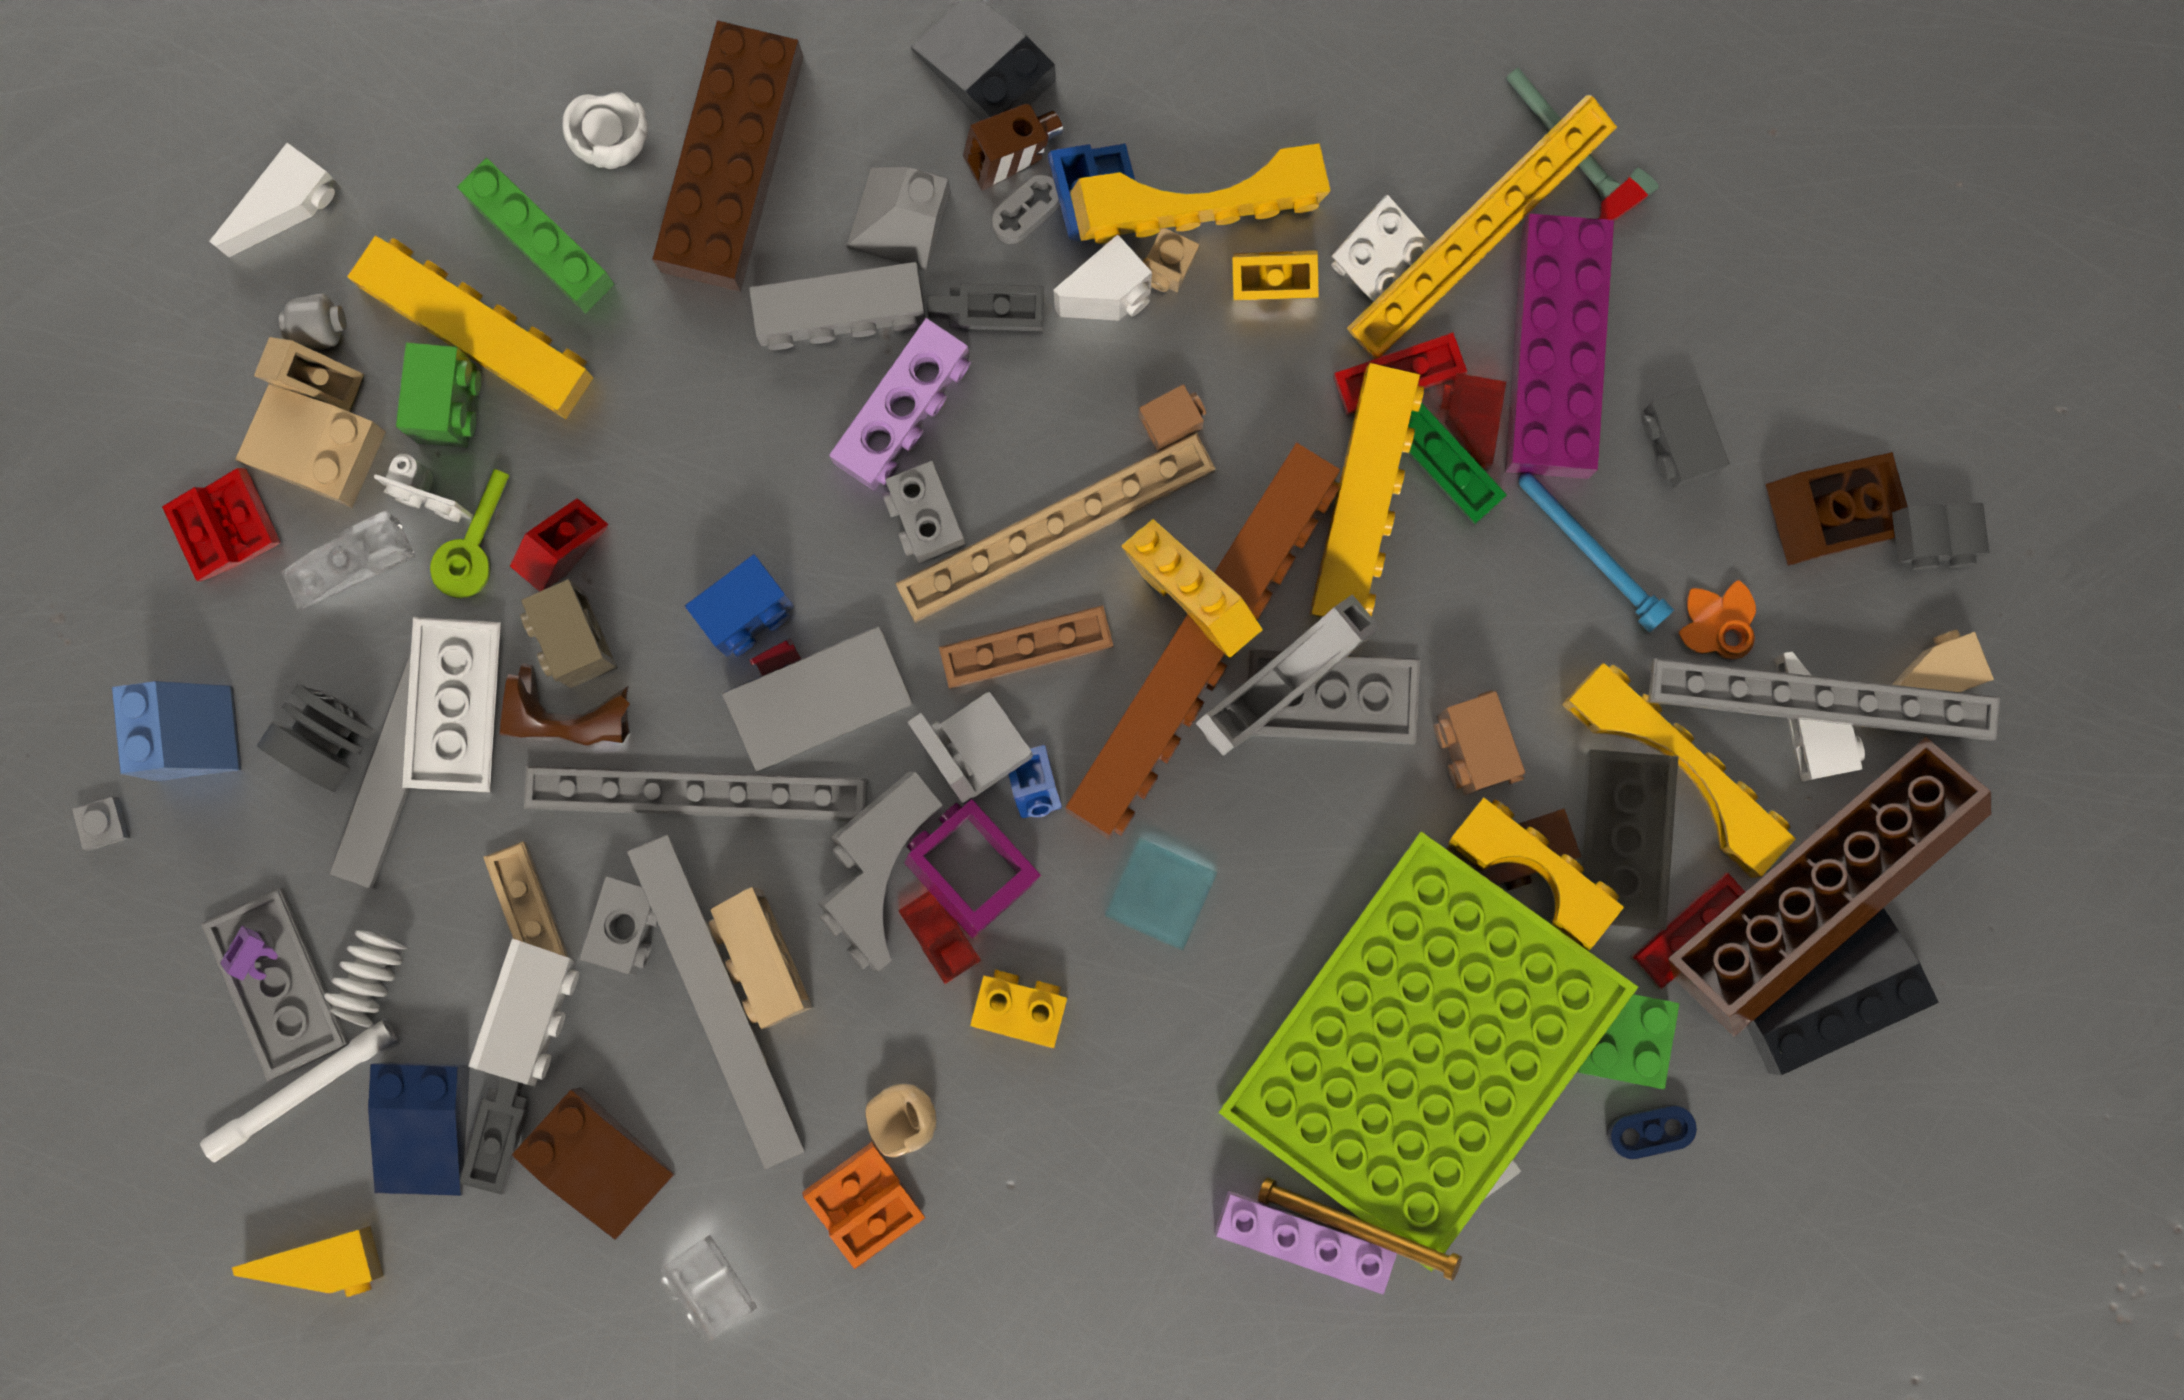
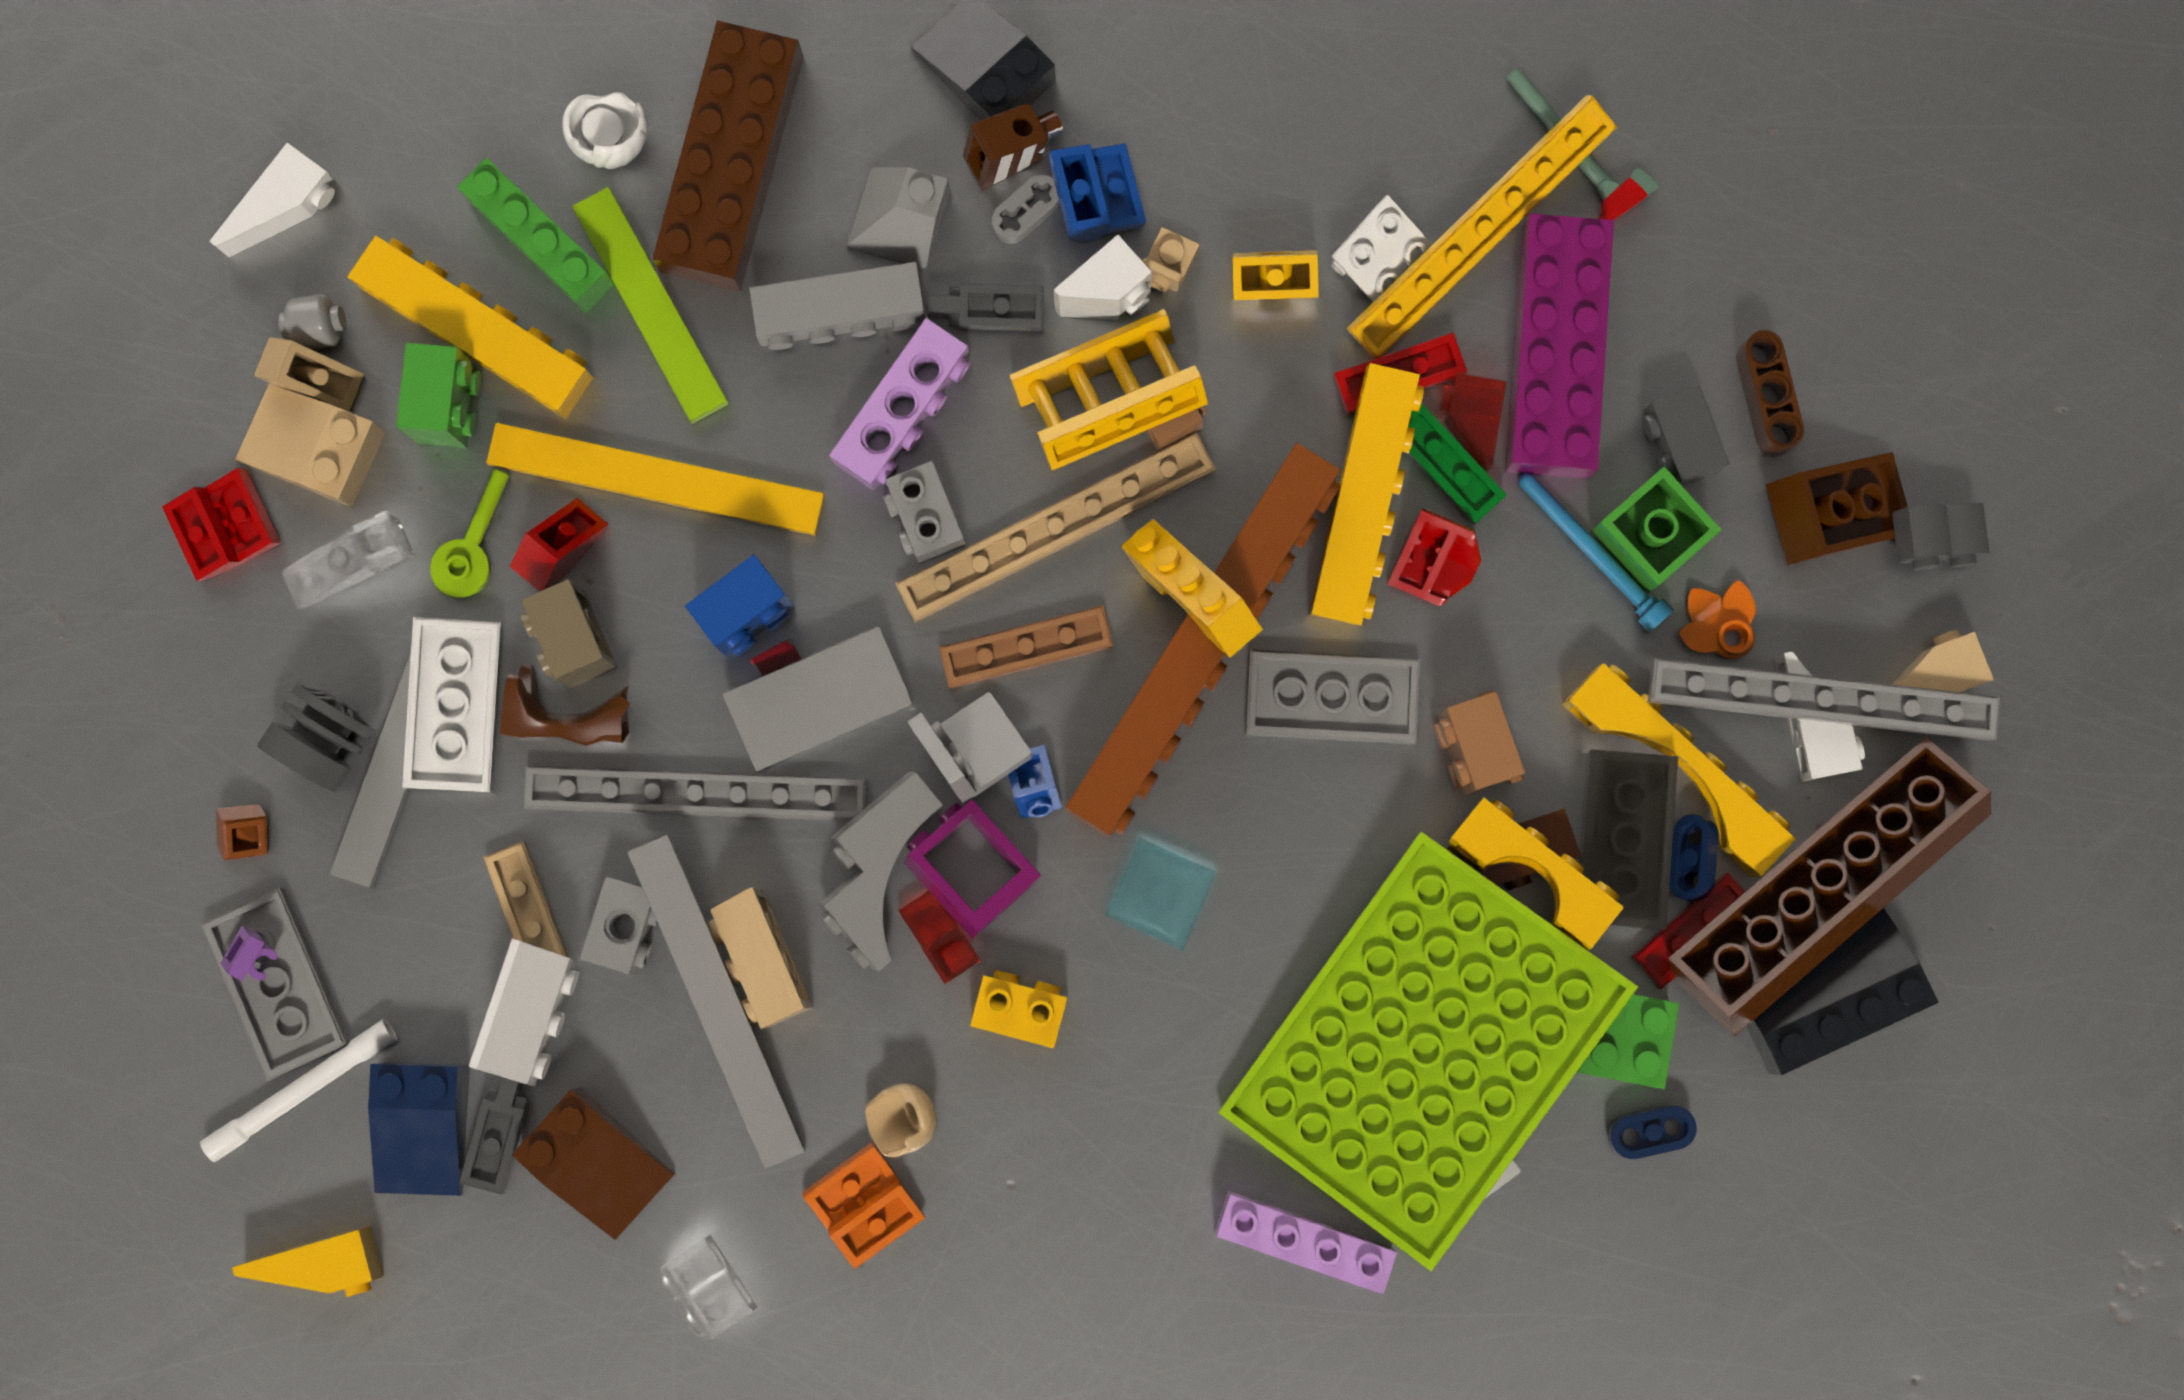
light grey plate [72,797,130,851] -> none
medium blue slope [112,681,241,782] -> none
white piece [324,930,409,1028] -> none
white hinge [374,454,474,523] -> none
yellow arch [1070,143,1331,244] -> none
light grey arch [1196,594,1380,756] -> none
pearl gold bar [1258,1177,1462,1281] -> none
none -> dark orange slope [216,804,268,860]
none -> yellow tile [486,423,825,536]
none -> lime tile [572,187,729,424]
none -> yellow fence [1009,309,1208,471]
none -> red slope [1387,508,1481,606]
none -> bright green brick [1591,466,1722,593]
none -> dark blue plate [1669,814,1719,901]
none -> reddish brown beam [1736,330,1804,457]

